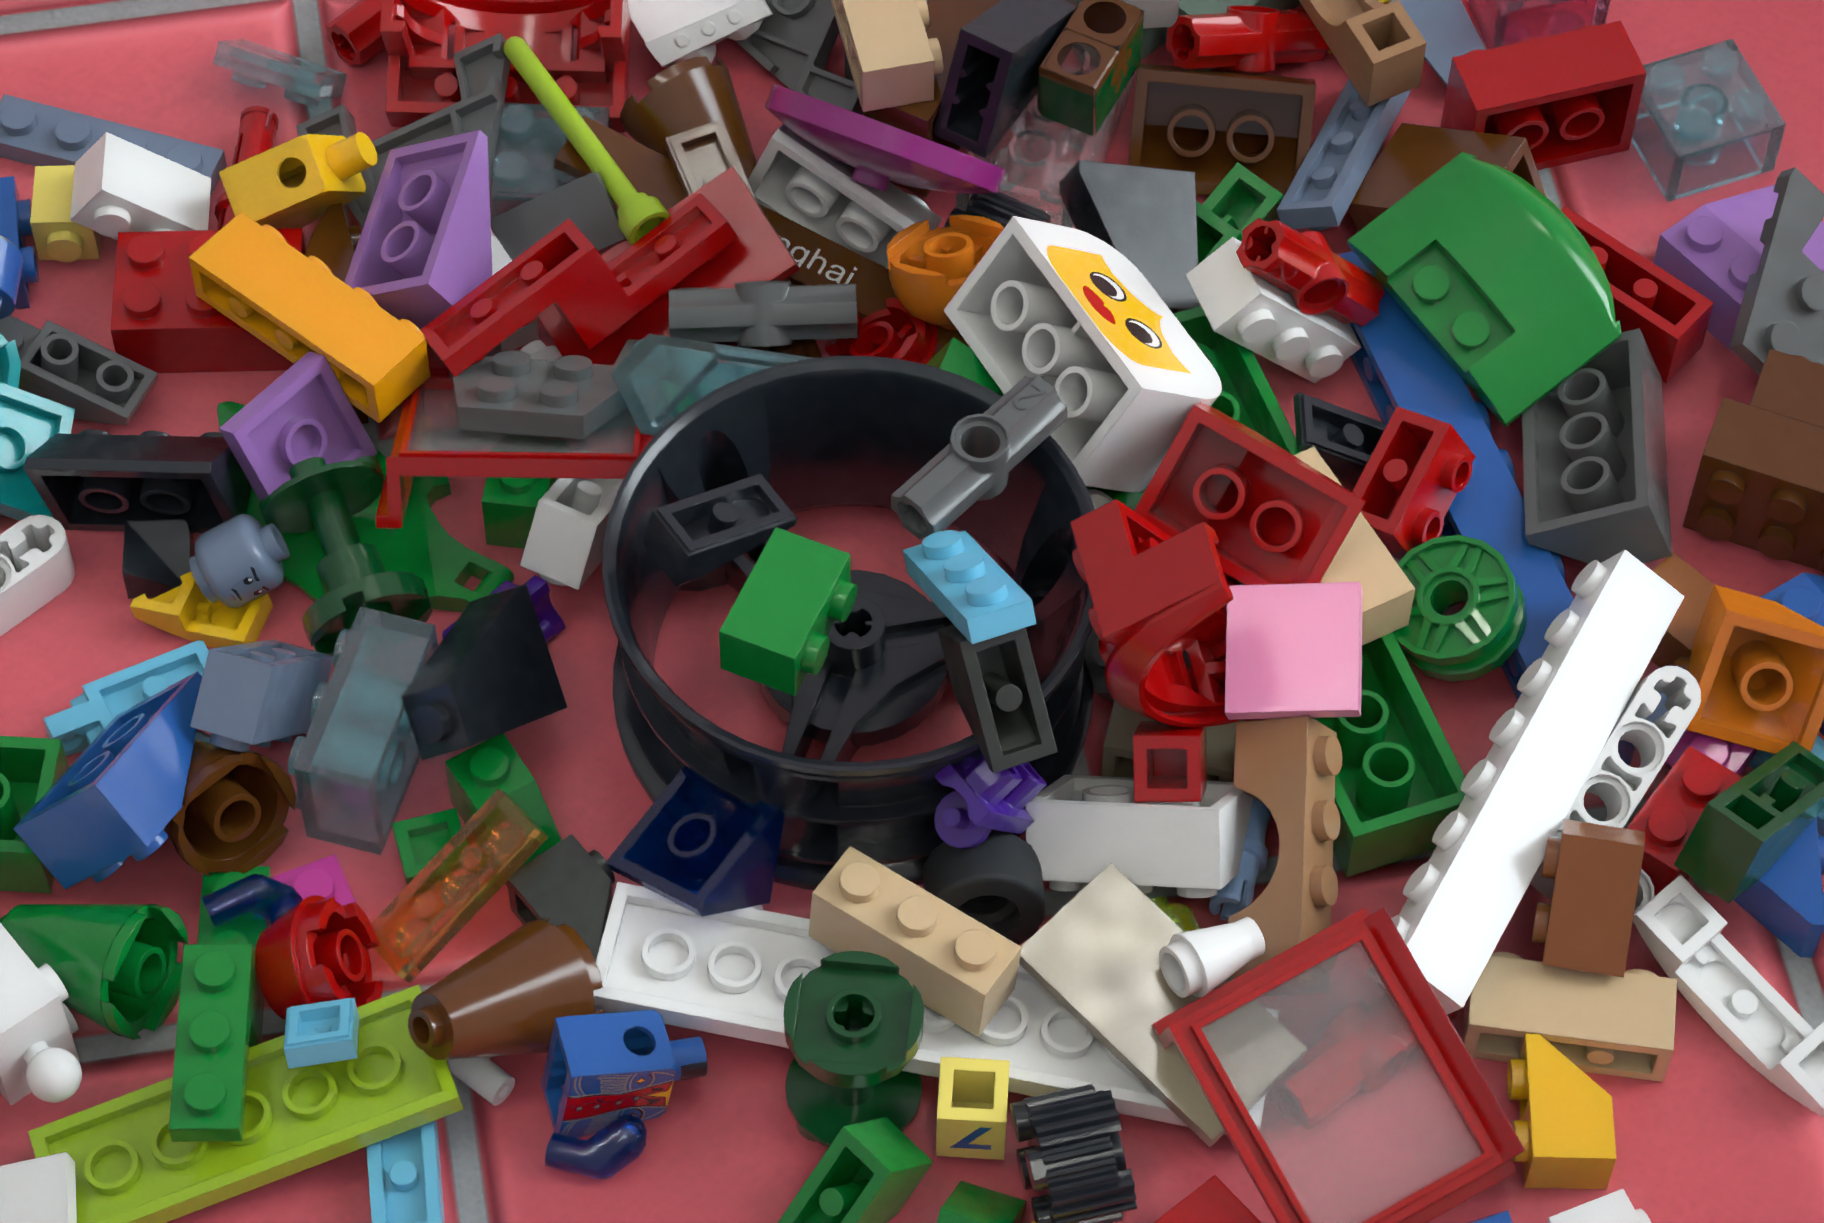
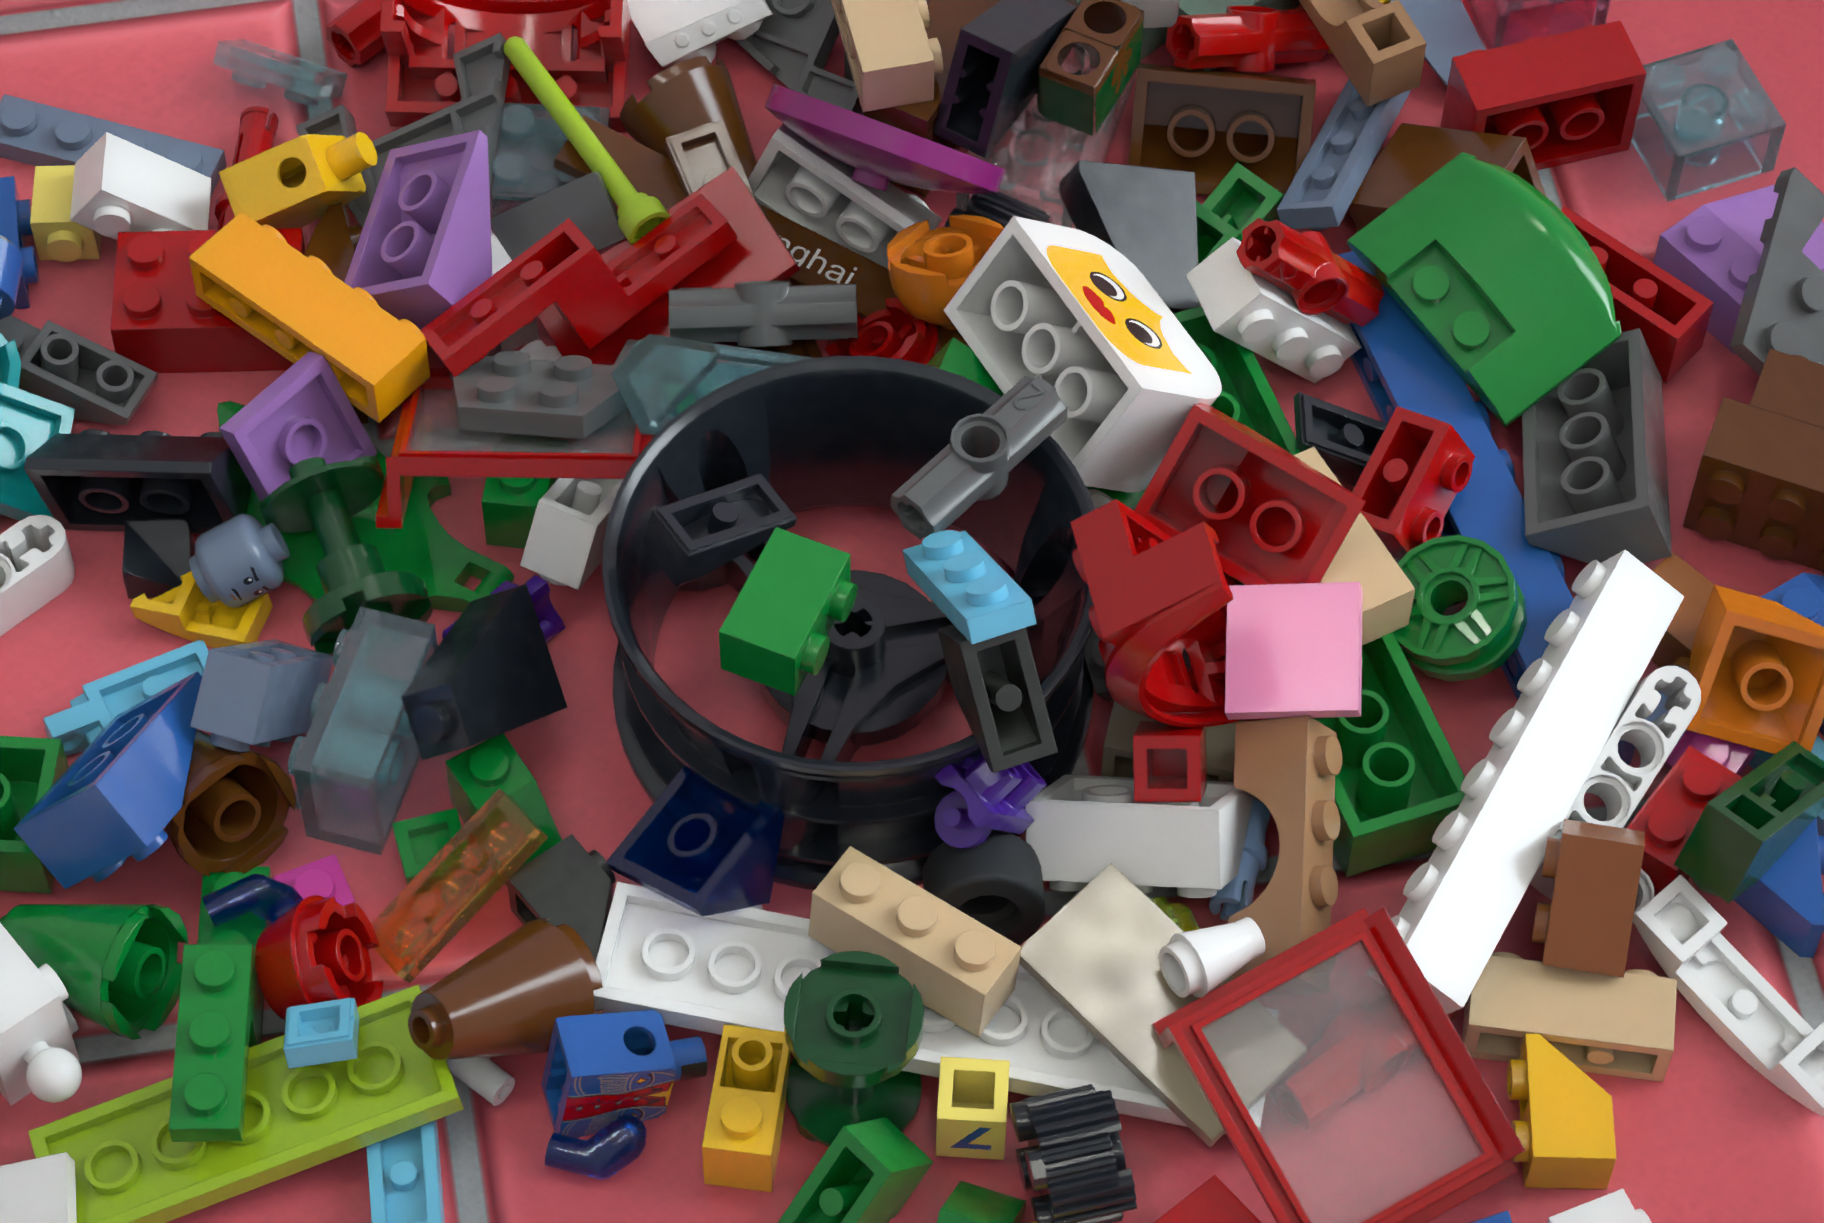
none -> yellow slope [702,1024,791,1192]

